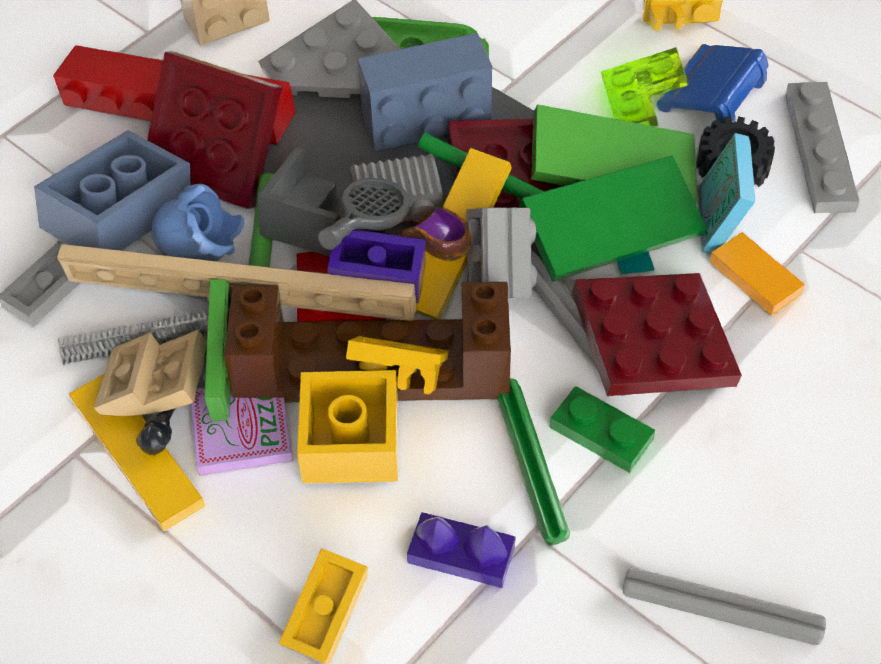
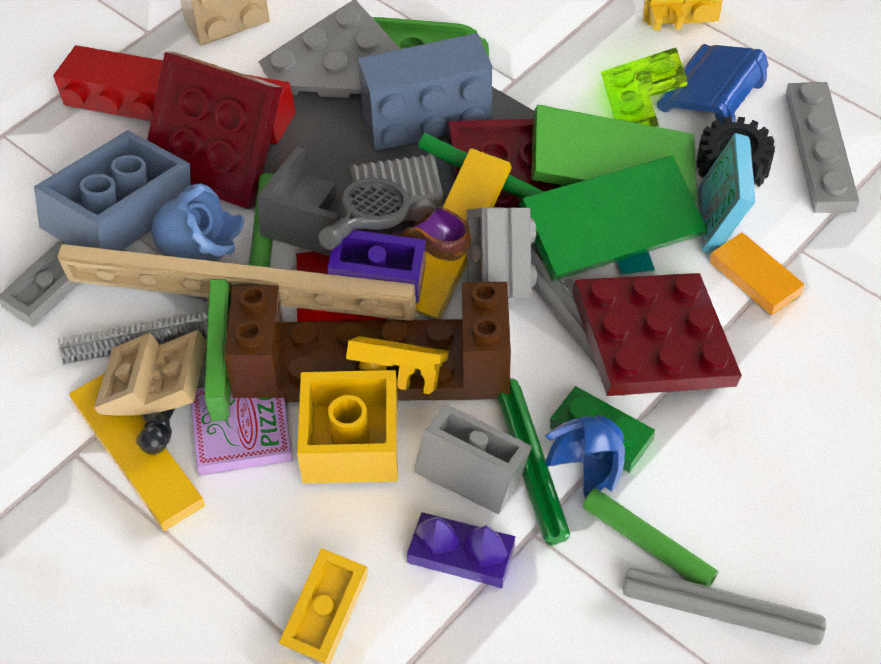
none -> light grey brick [413,404,532,515]
none -> blue piece [545,415,625,499]
none -> bright green piece [582,488,719,587]

